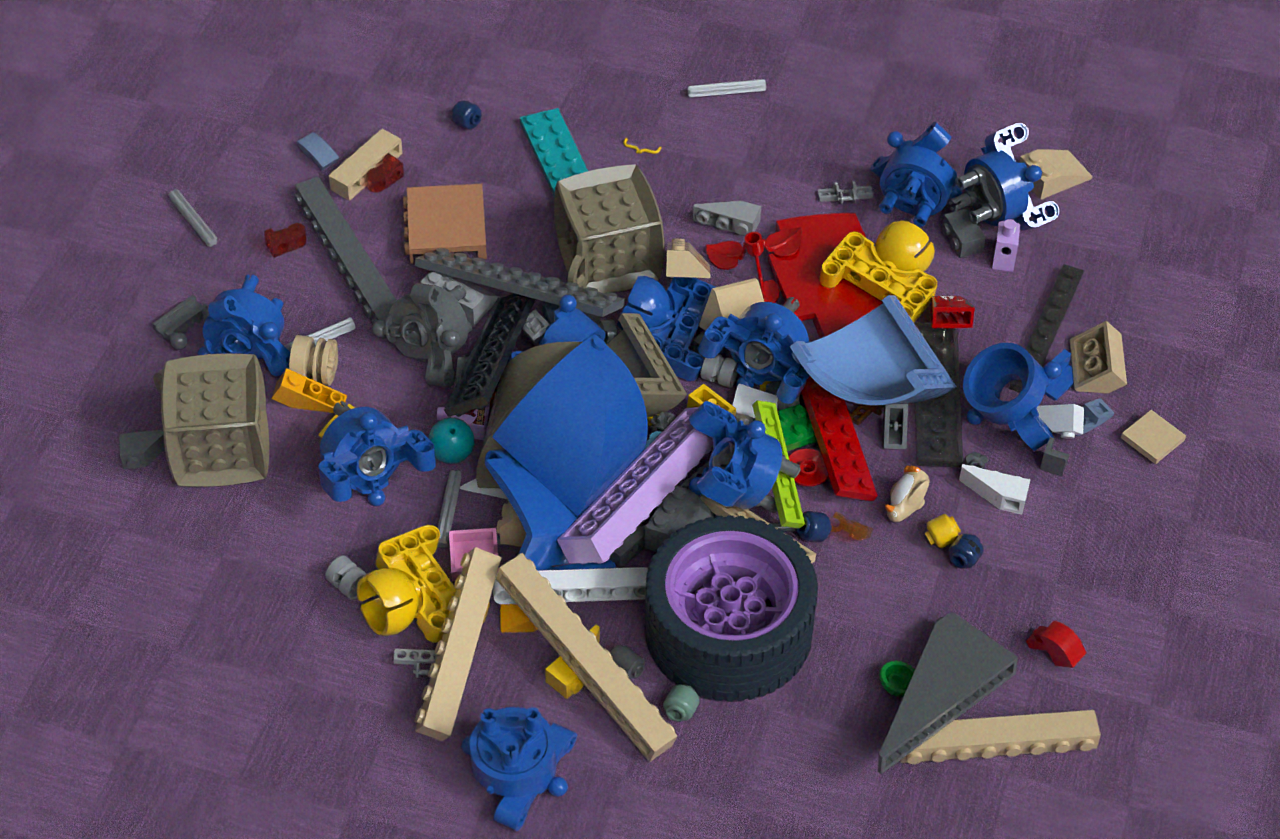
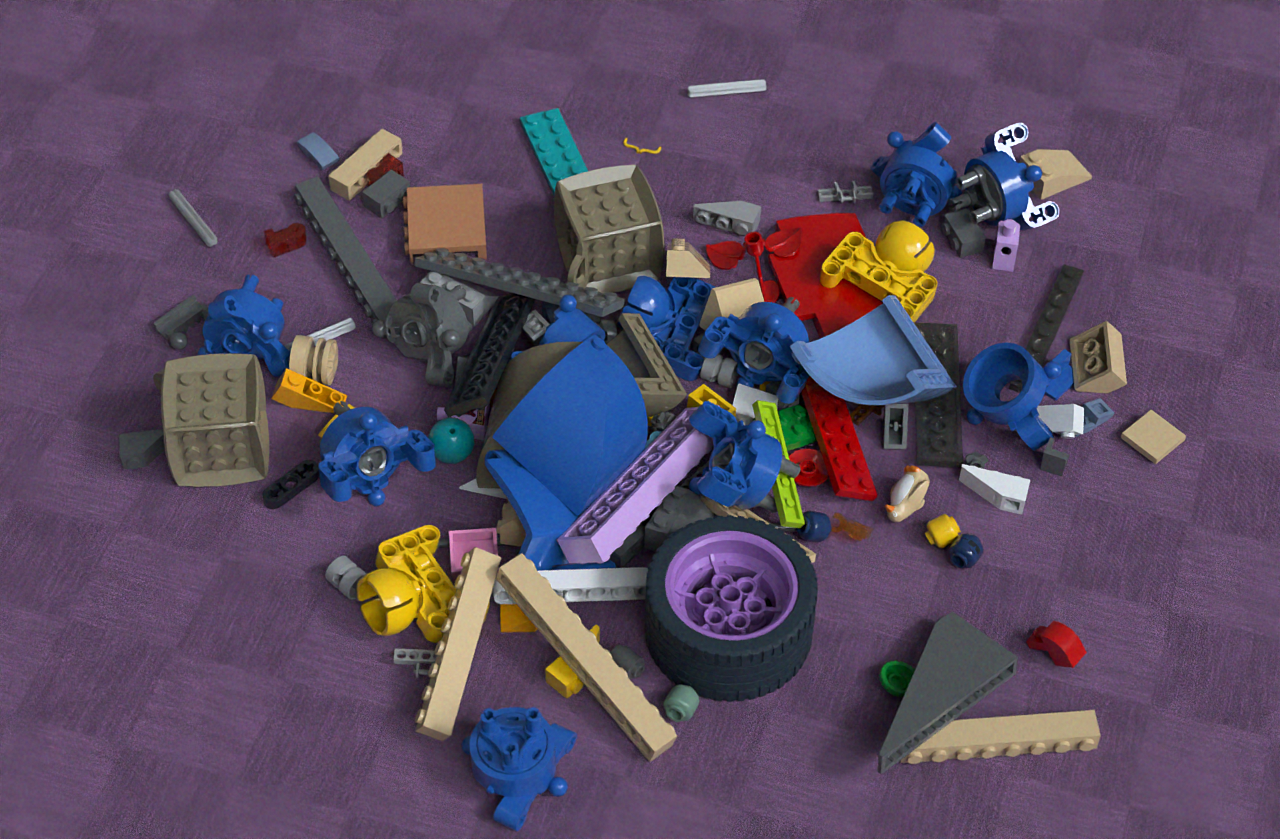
light grey axle [438,470,462,544] -> none
dark blue head [451,100,482,129] -> none
red torso [930,296,975,328] -> none
none -> black beam [262,460,320,509]
none -> dark grey brick [362,169,410,218]

